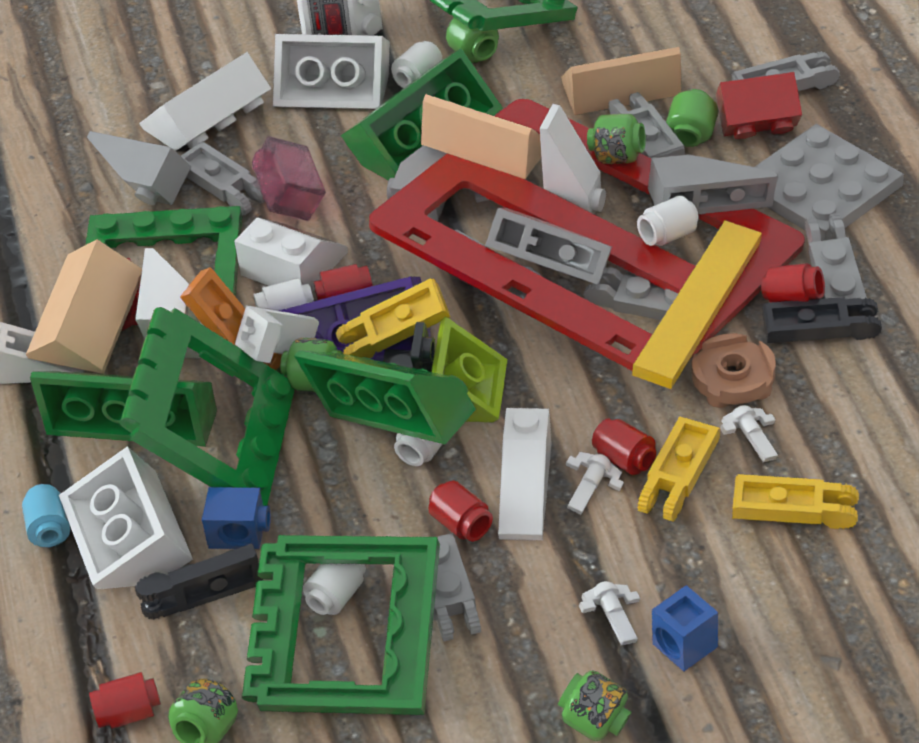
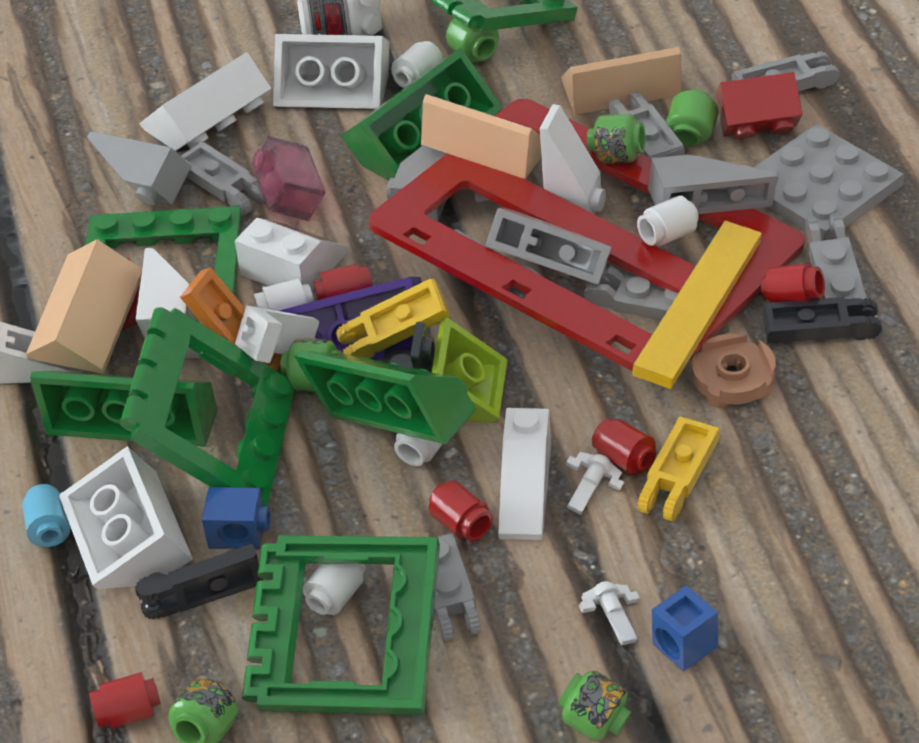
white piece [720,405,778,462] -> none
yellow hinge [732,474,859,529] -> none

